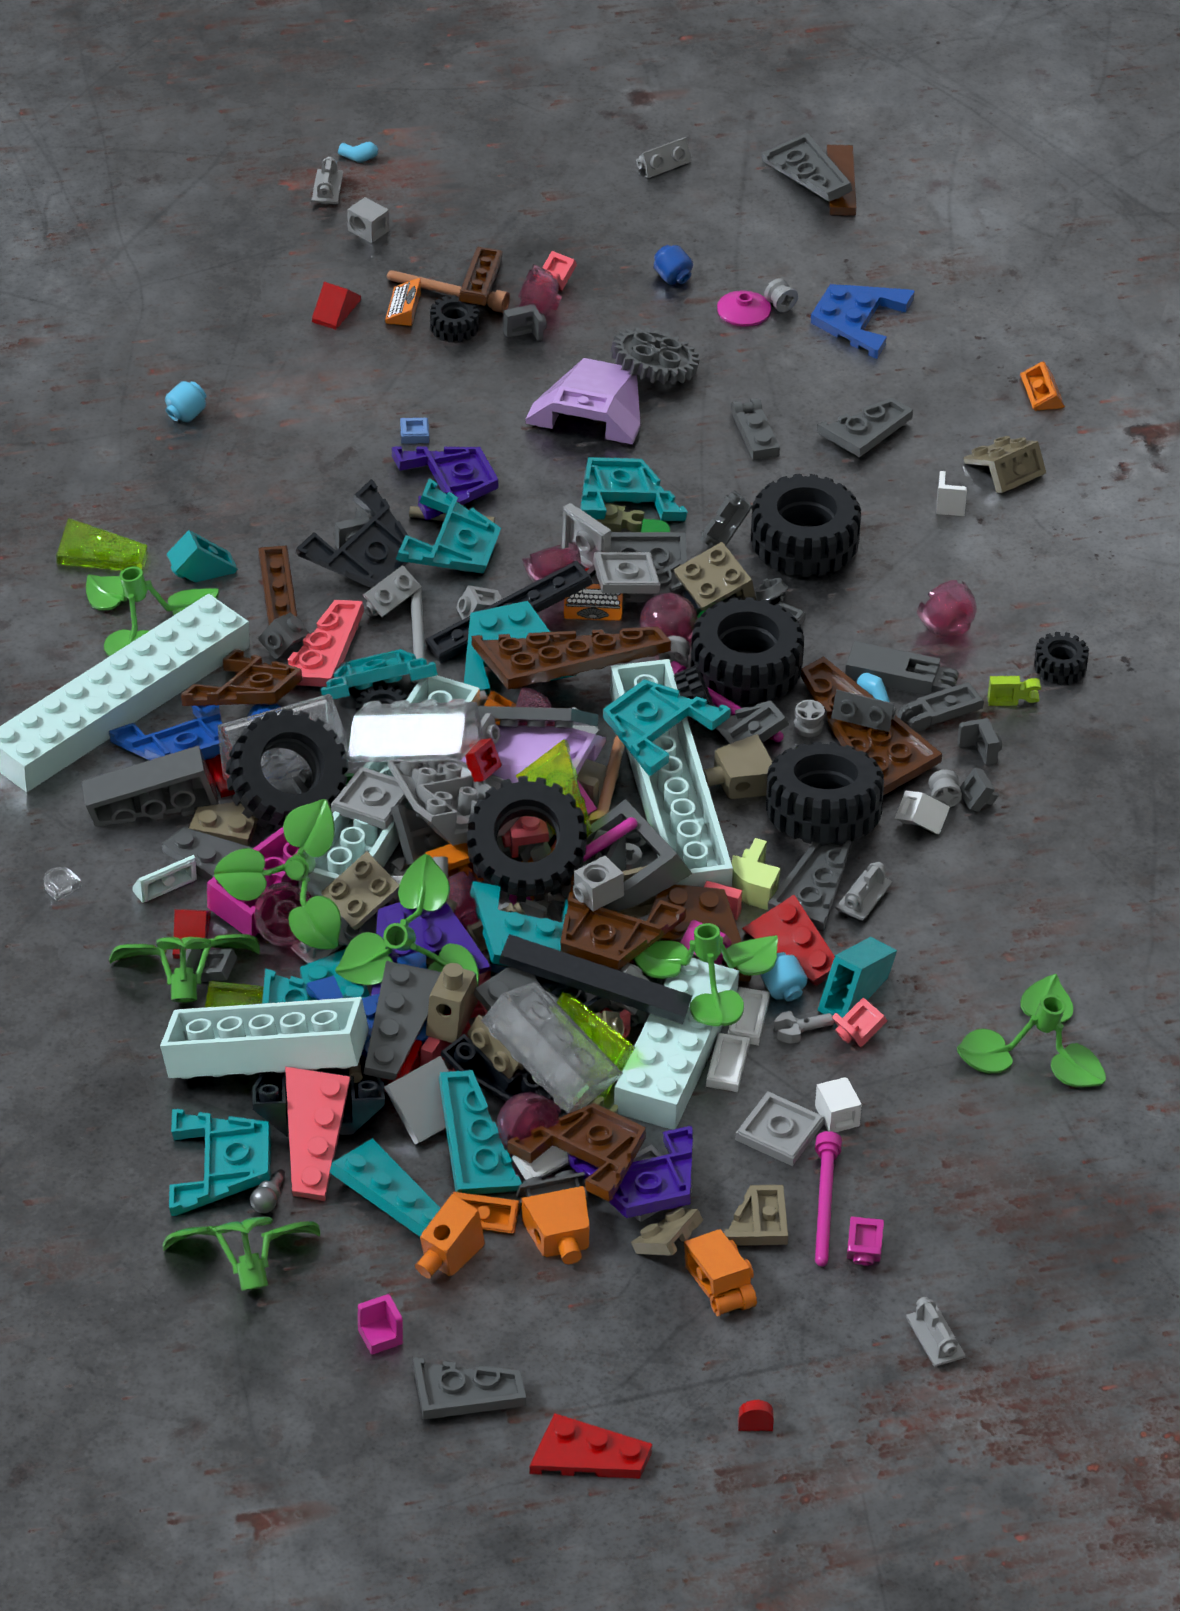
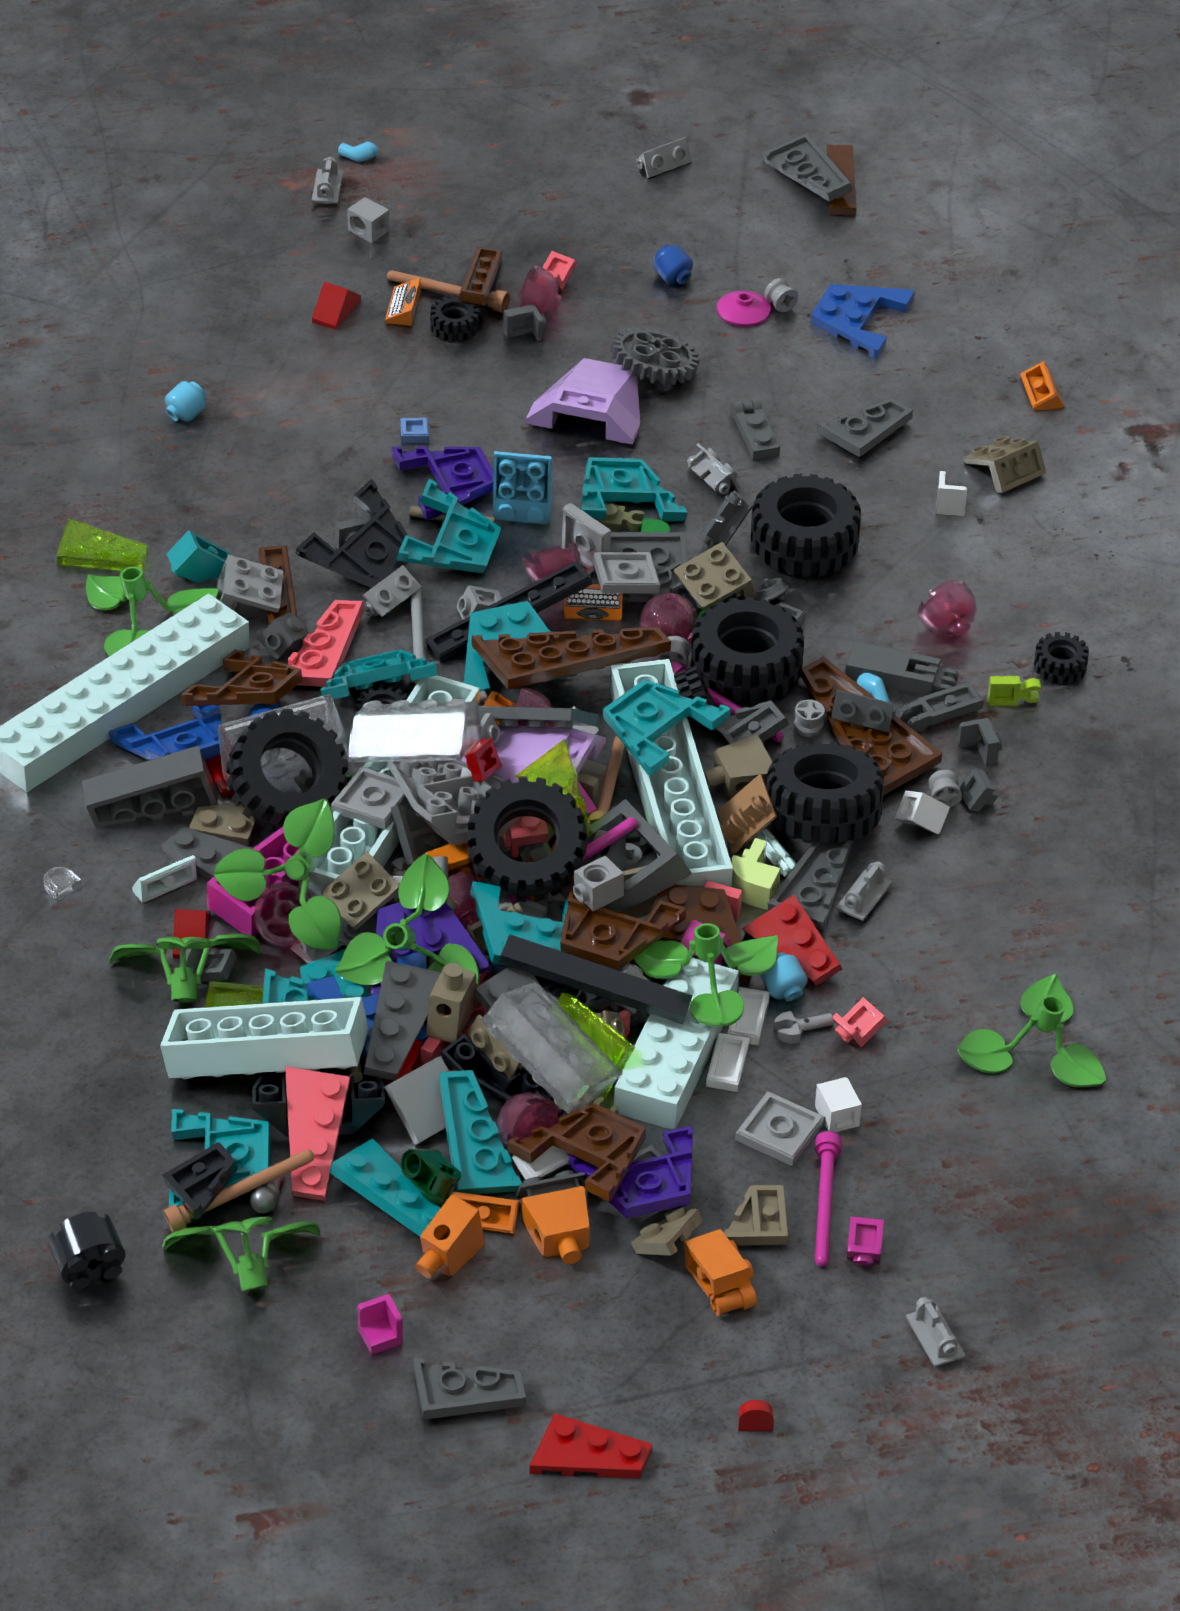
teal slope [817,937,897,1018] -> none
none -> black brick [48,1212,126,1291]
none -> black wing [162,1142,238,1219]
none -> nougat piece [163,1150,315,1232]
none -> light grey bracket [217,555,283,613]
none -> dark green piece [401,1149,462,1206]
none -> medium azure slope [493,451,554,525]
none -> light grey hinge [687,443,740,495]
none -> medium nougat hinge [718,773,777,854]
none -> light aqua axle [756,829,796,878]

